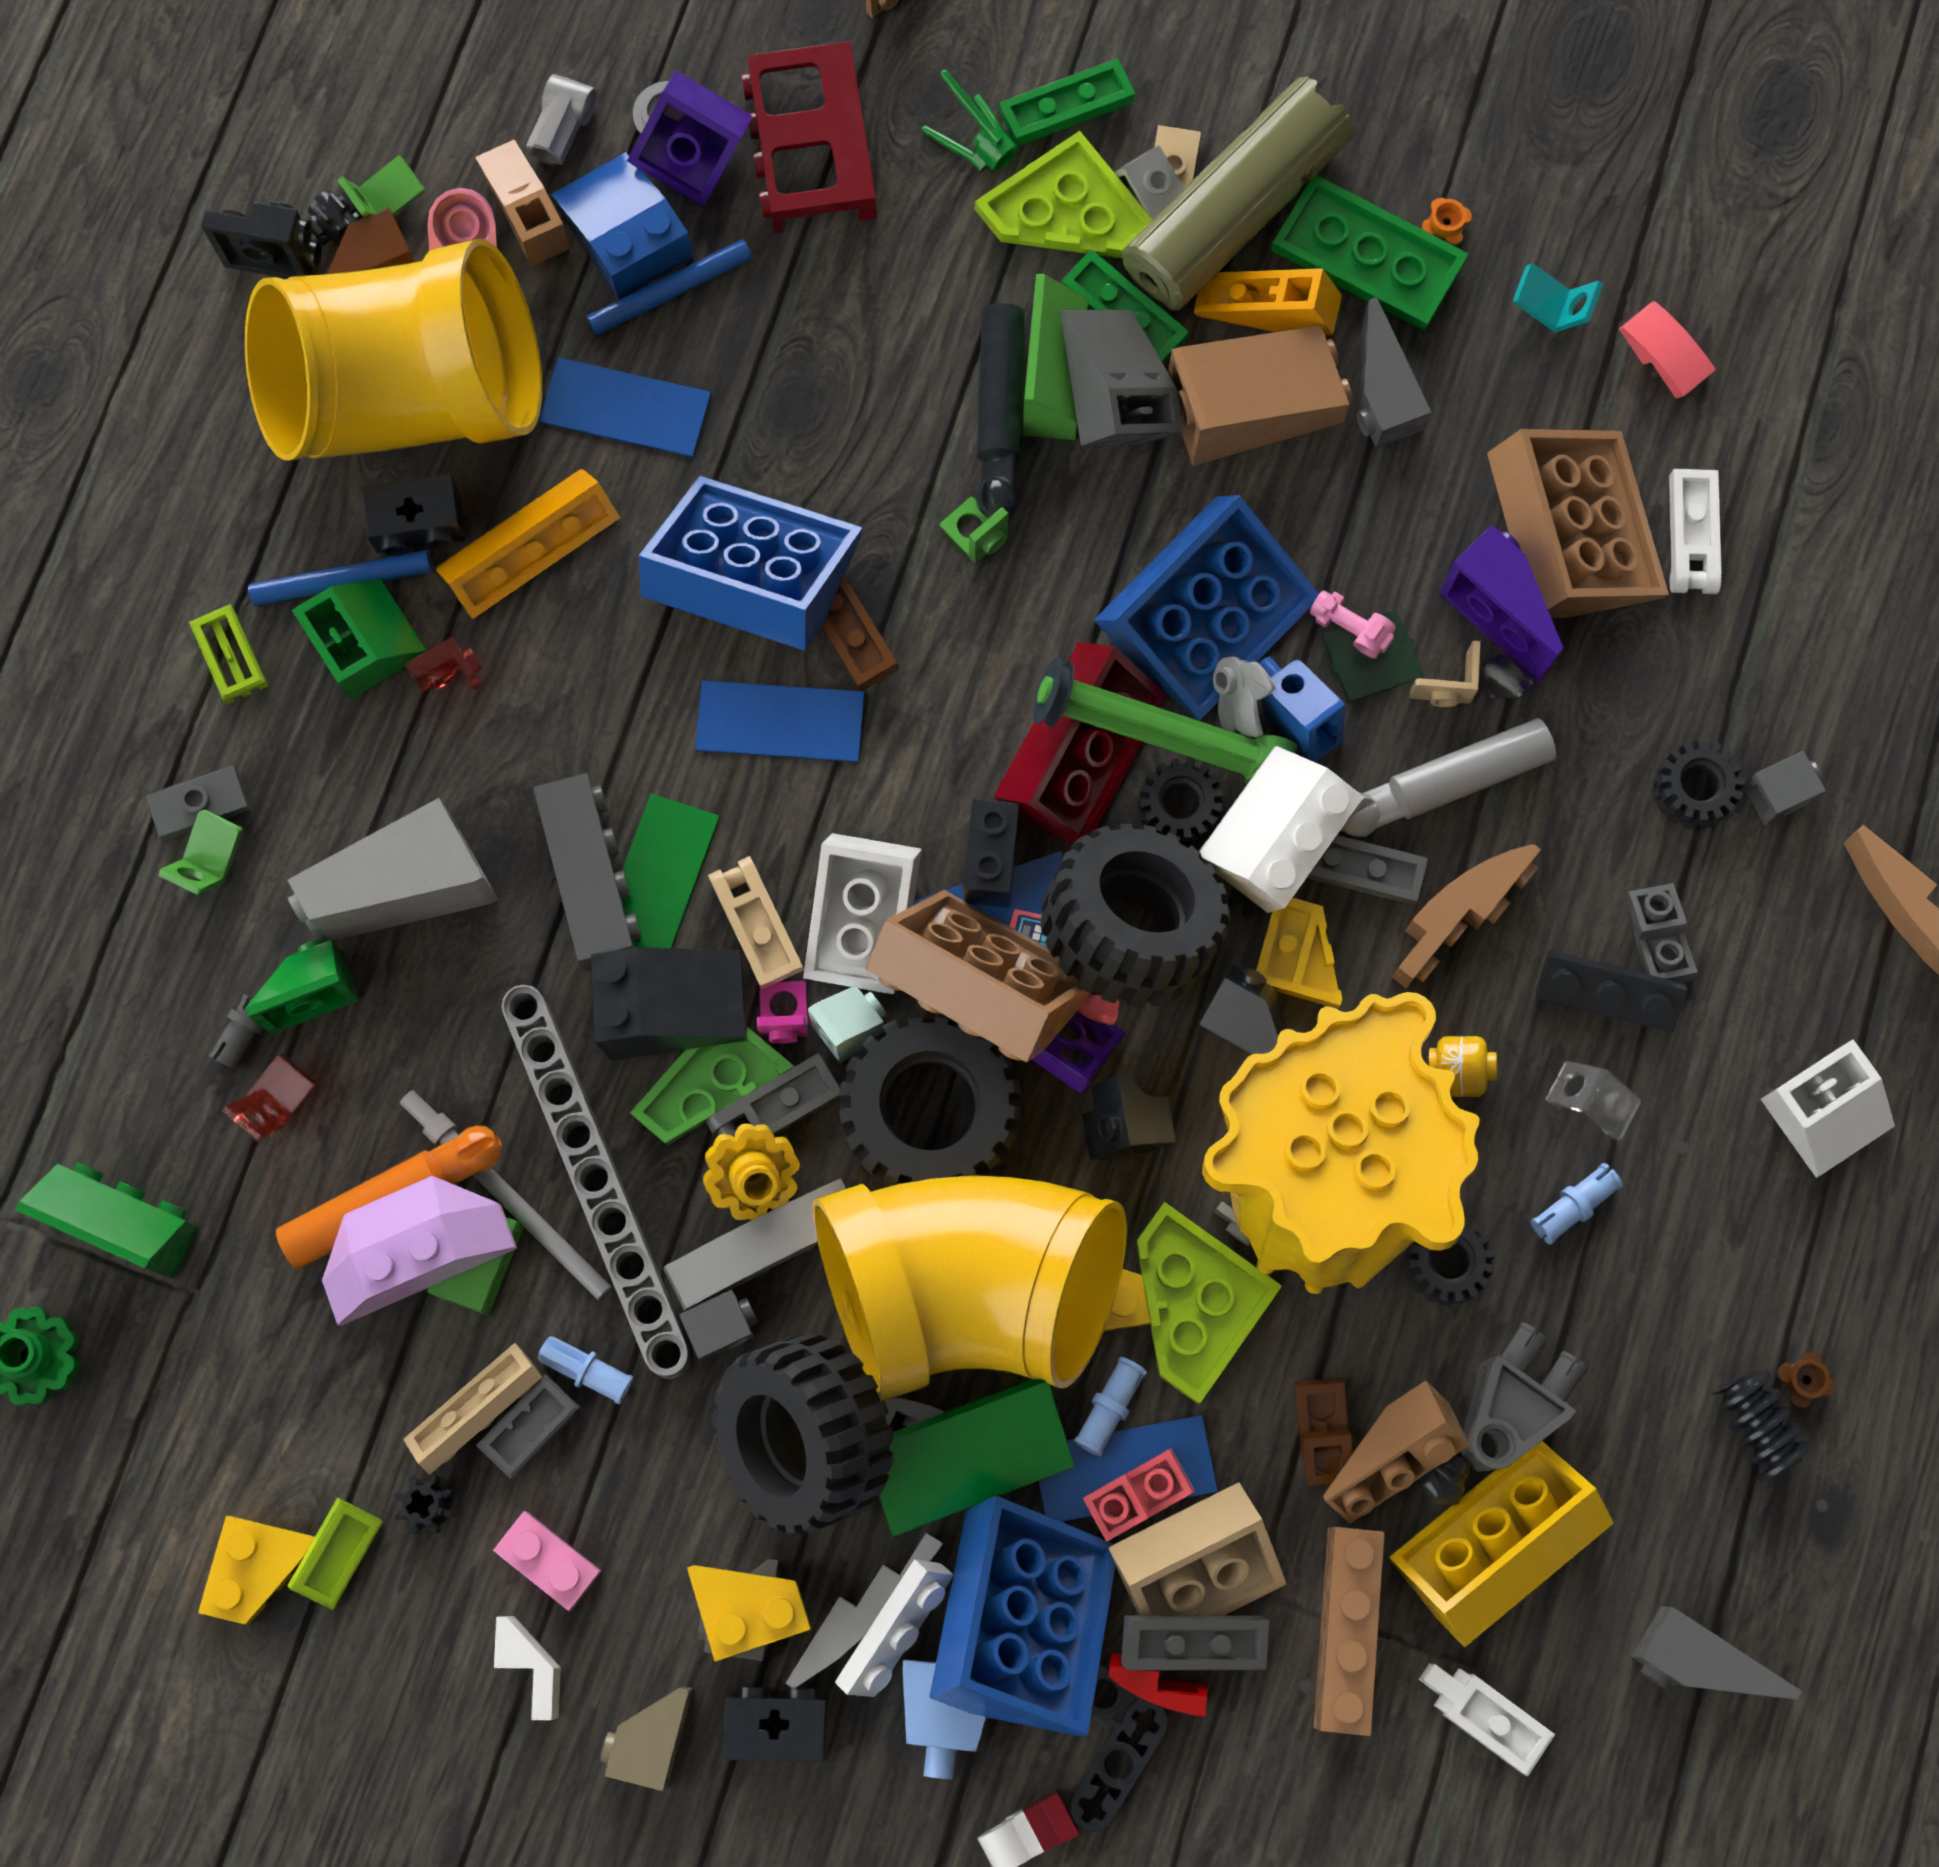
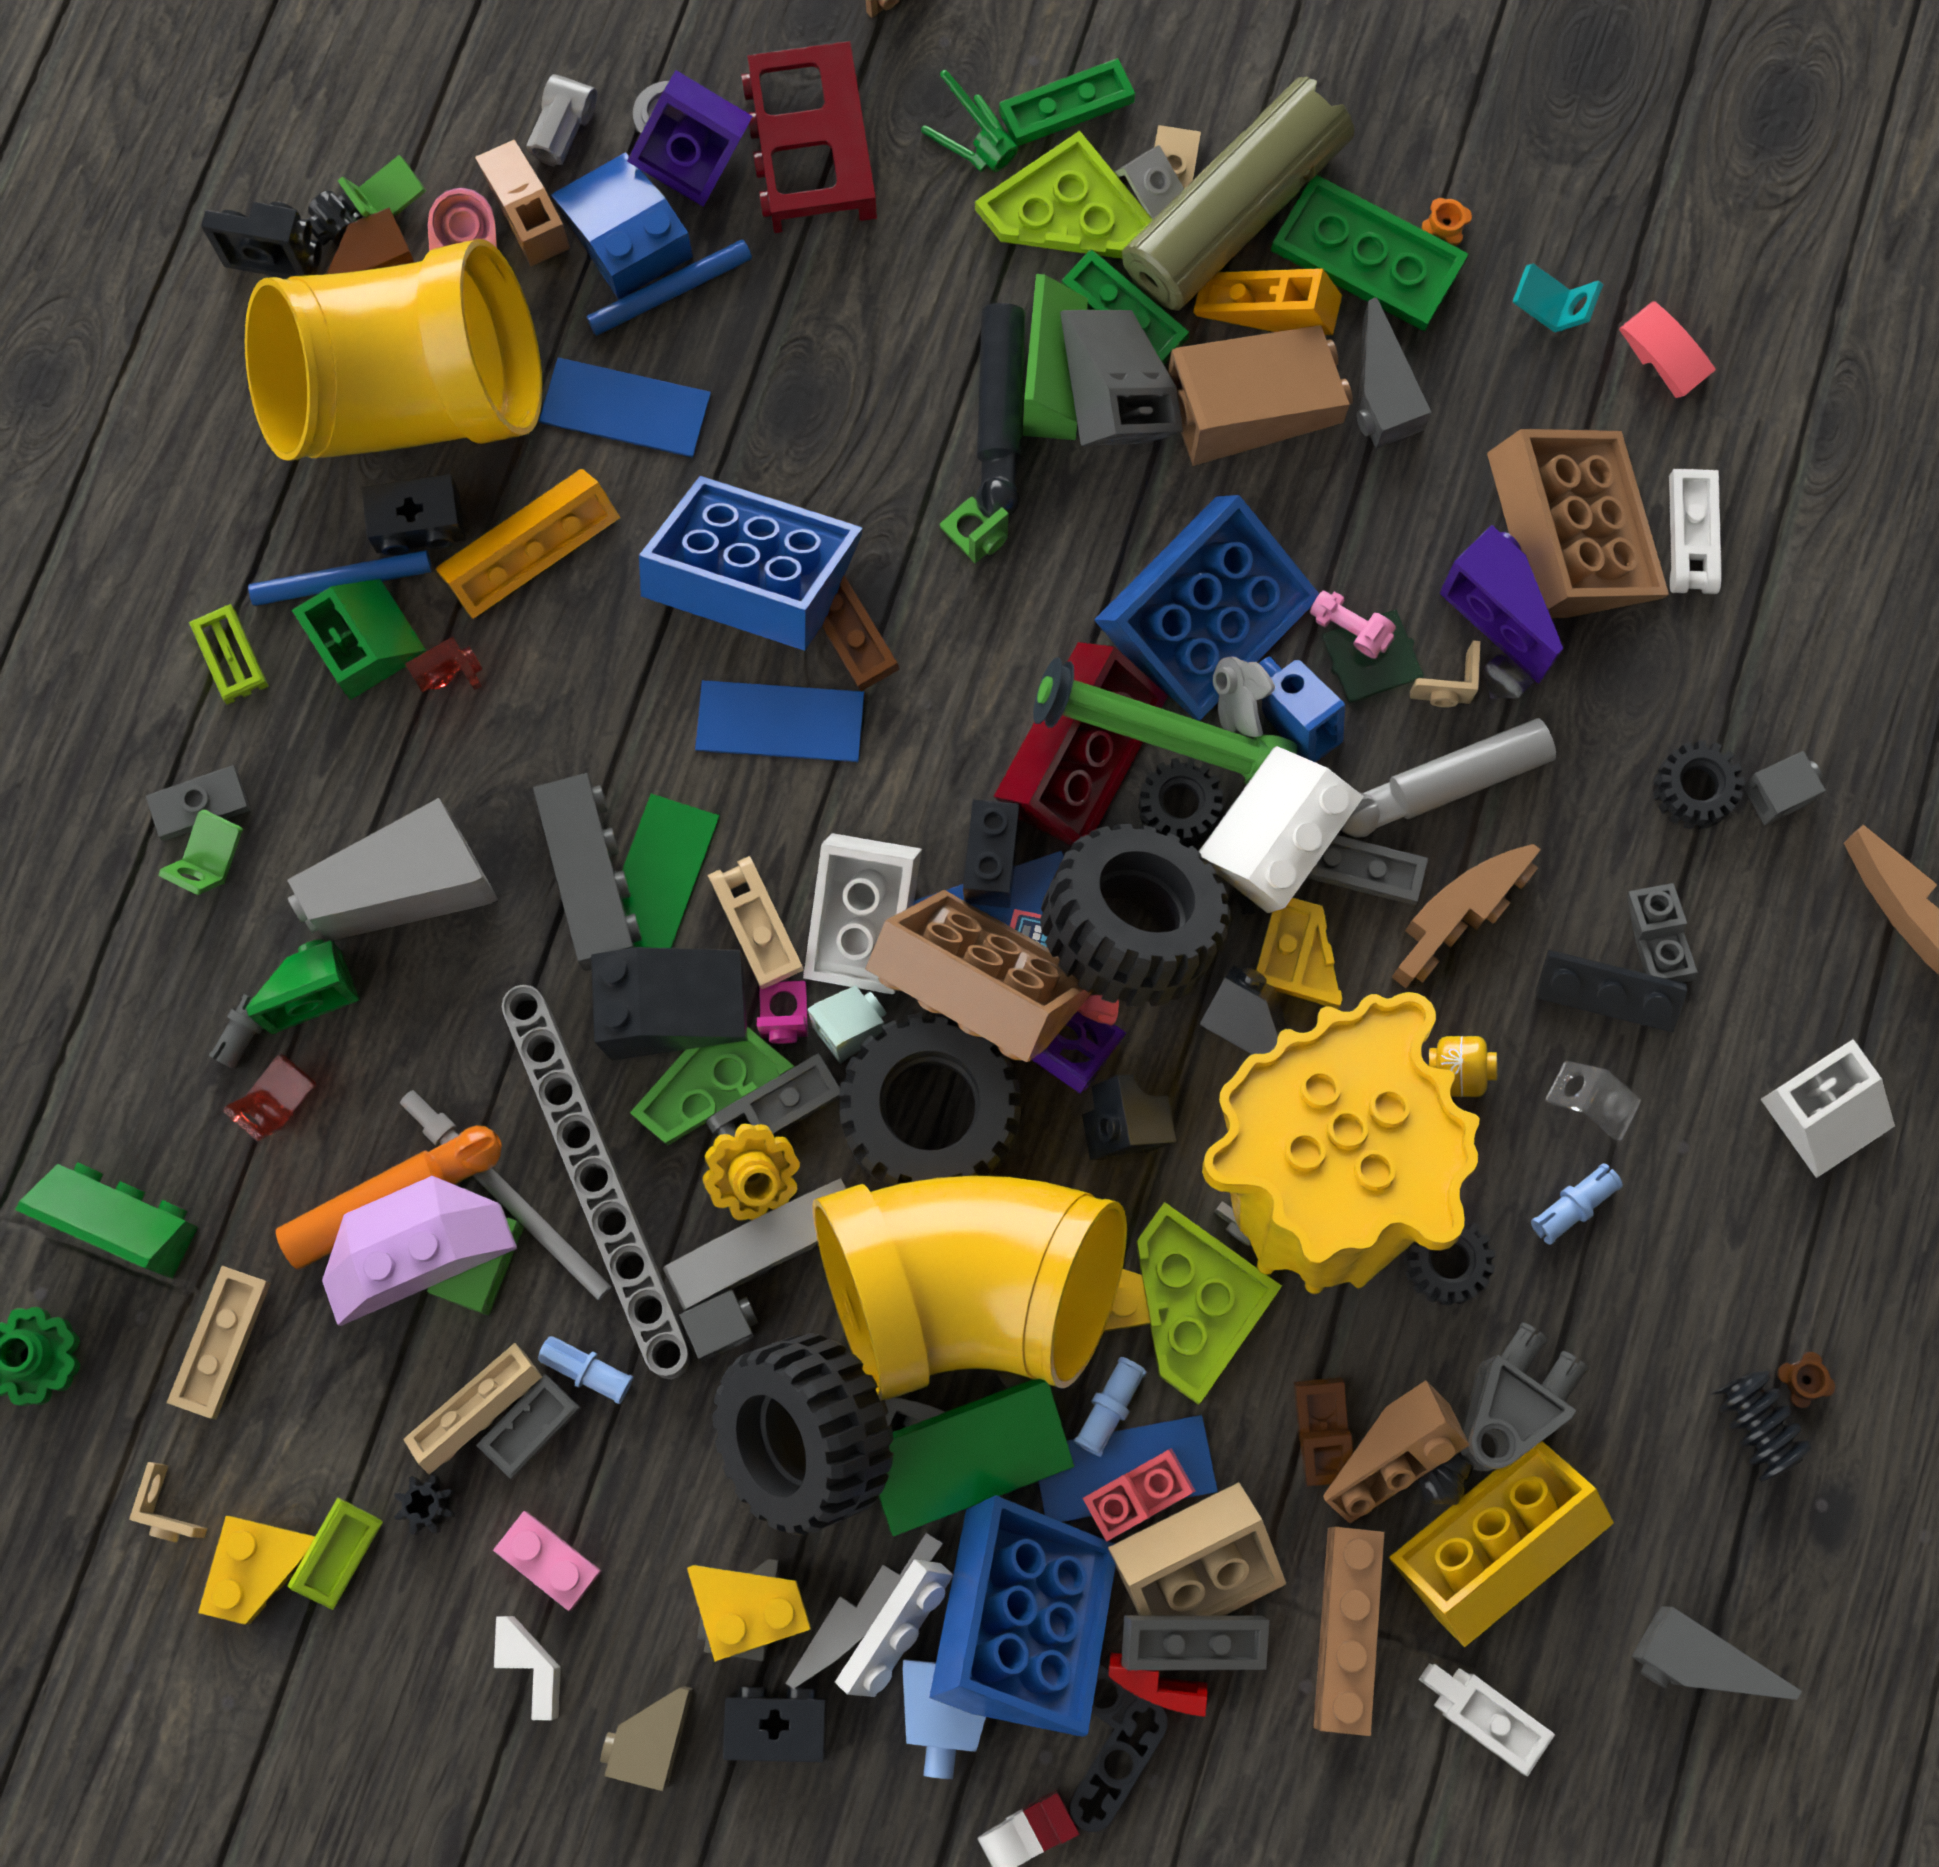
none -> tan bracket [129,1462,208,1542]
none -> tan plate [167,1266,271,1420]

